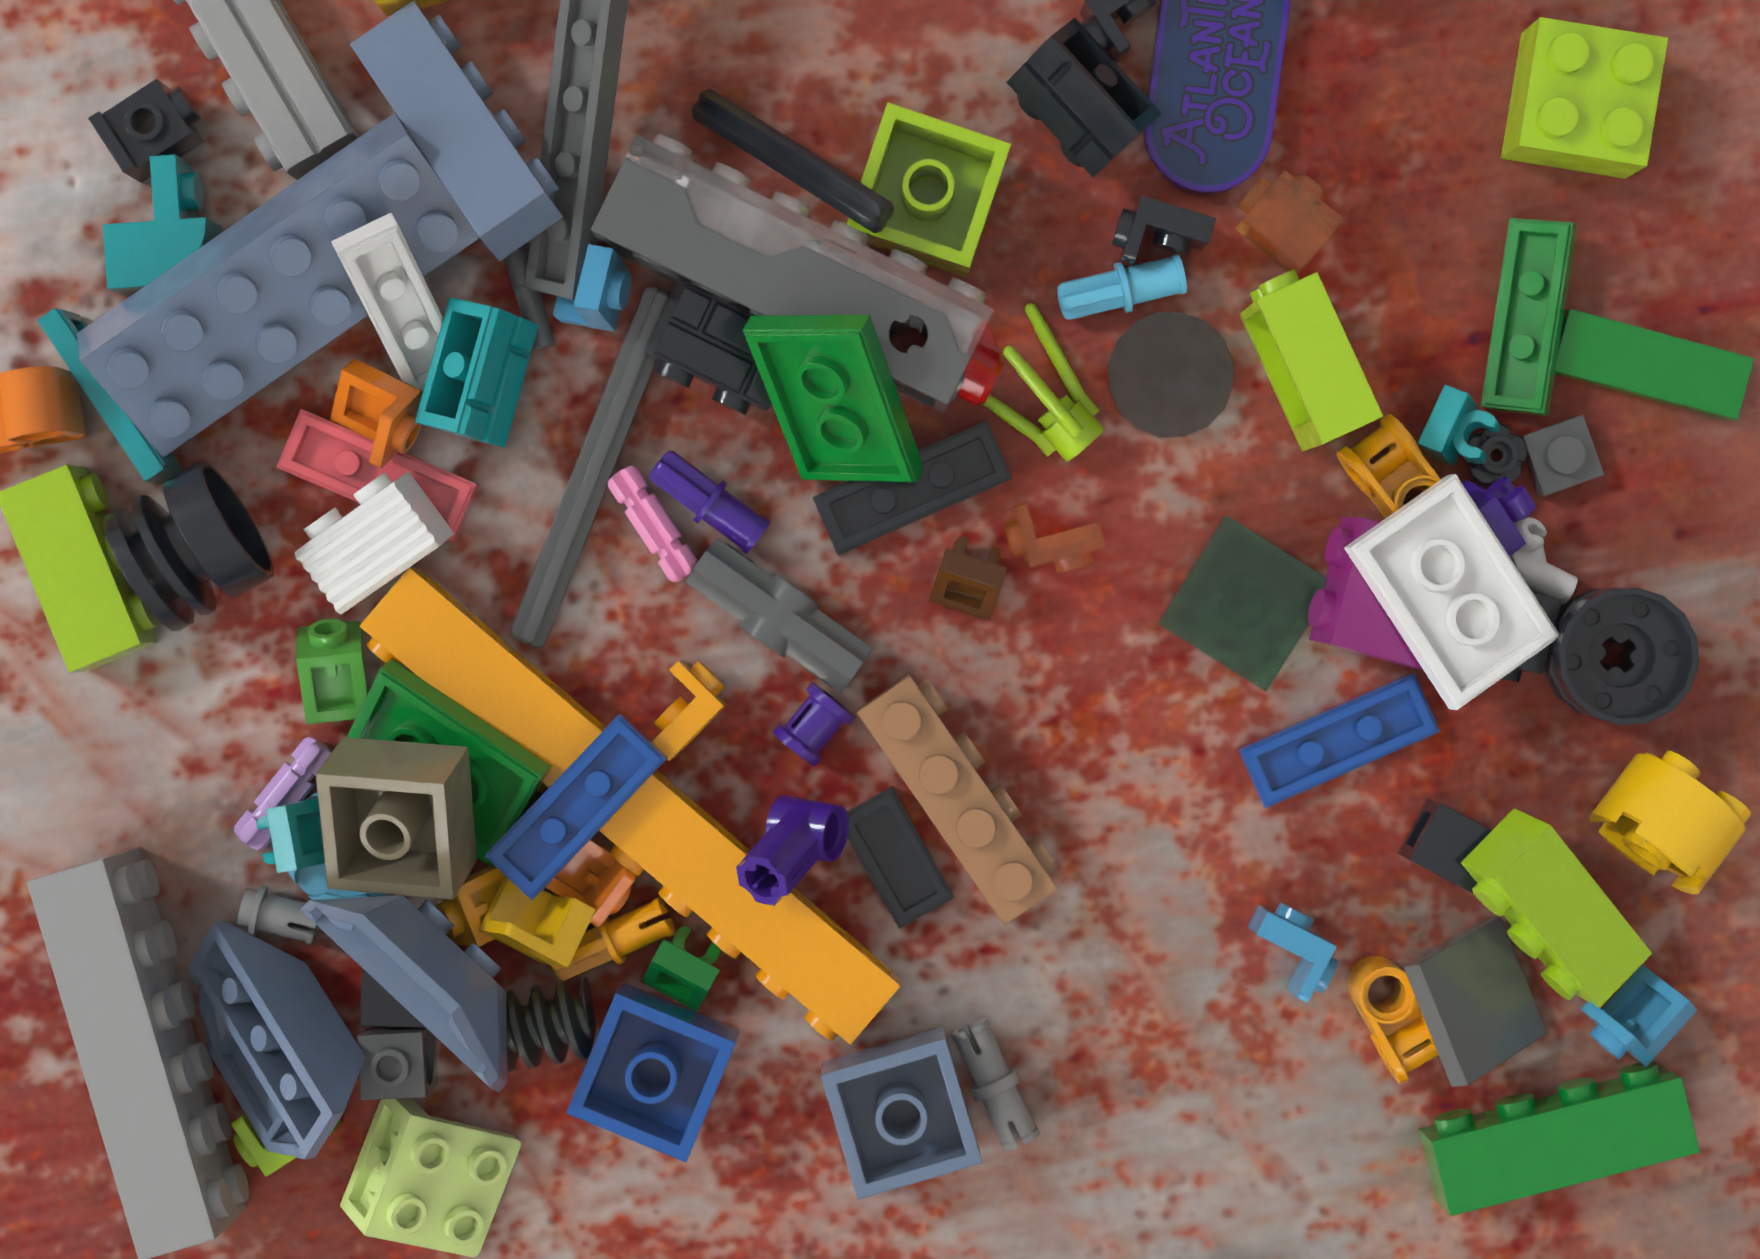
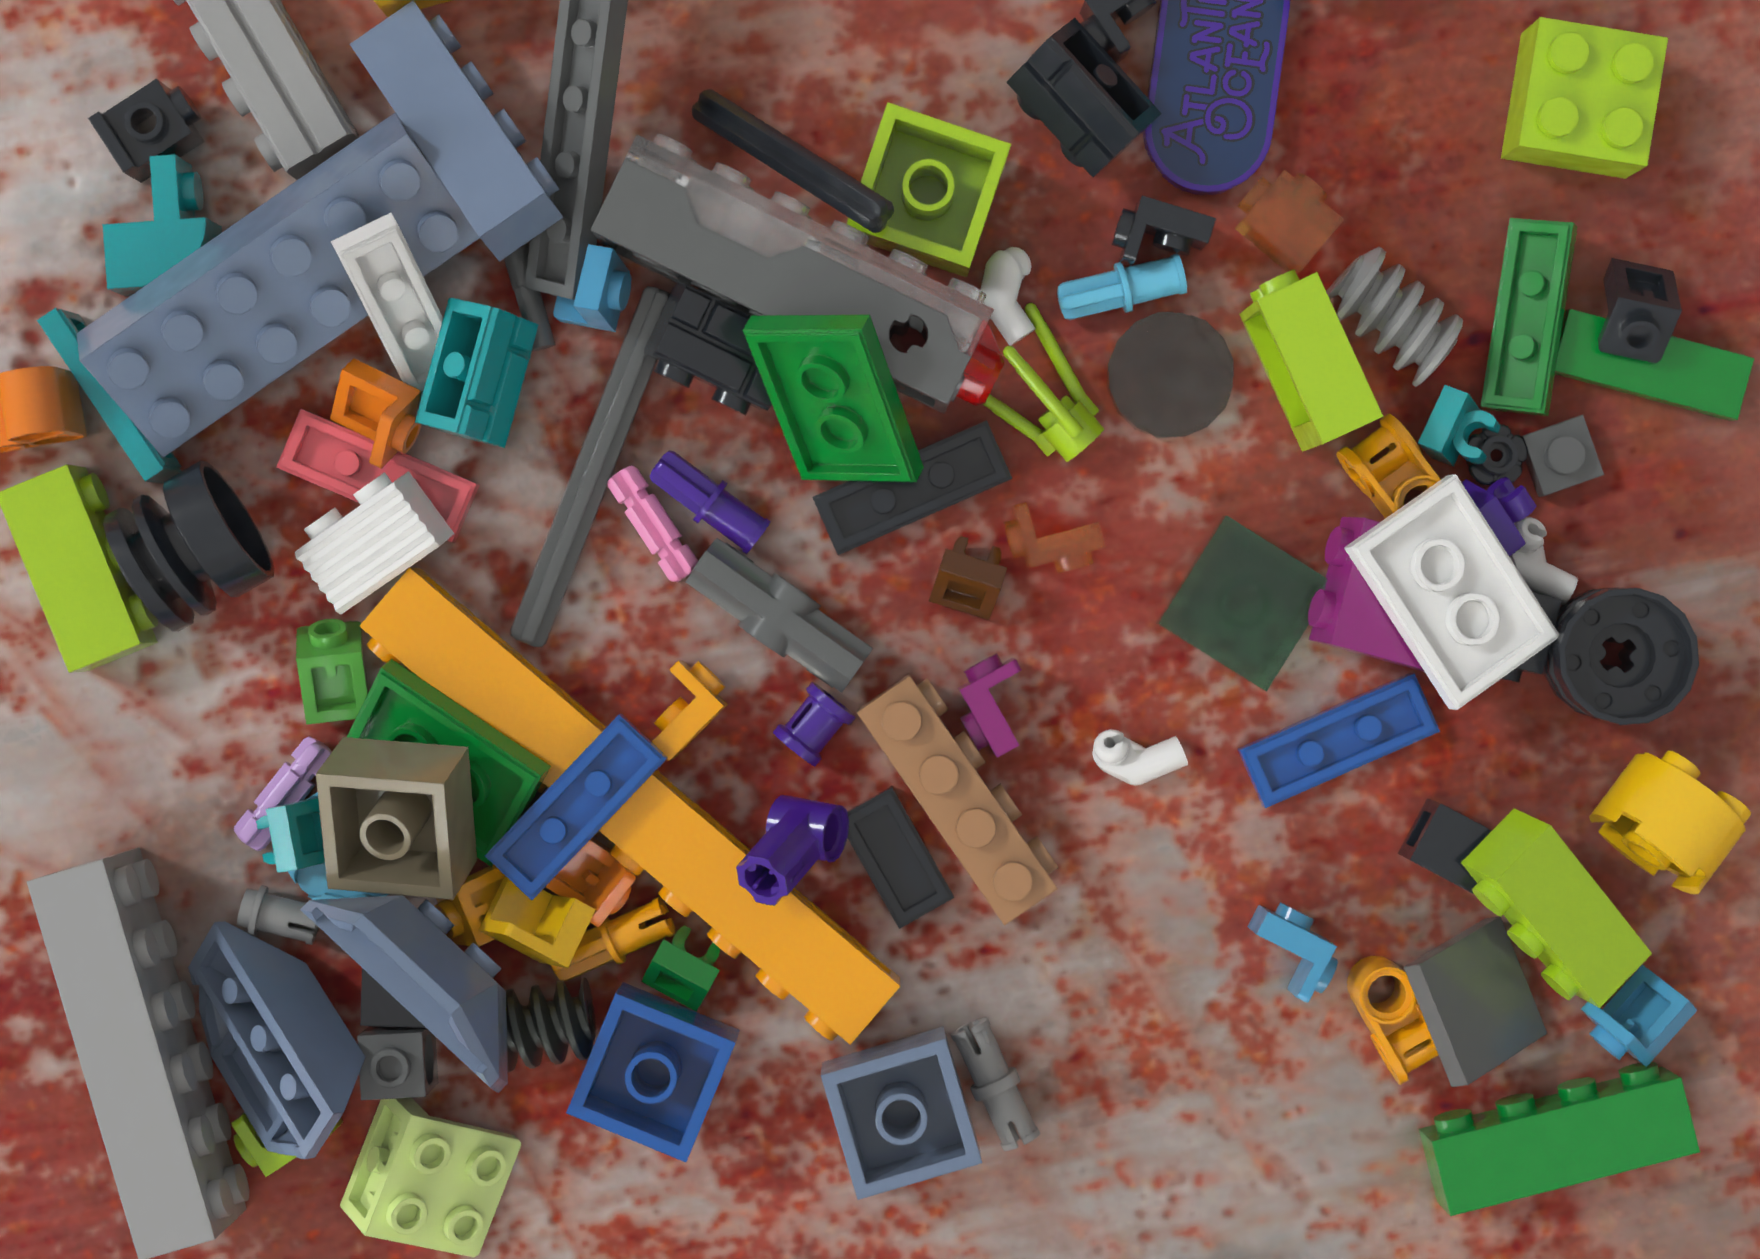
none -> magenta bracket [958,653,1022,758]
none -> white arm [979,247,1036,346]
none -> white arm [1092,729,1188,786]
none -> light grey piece [1326,247,1463,387]
none -> black bracket [1598,258,1682,363]

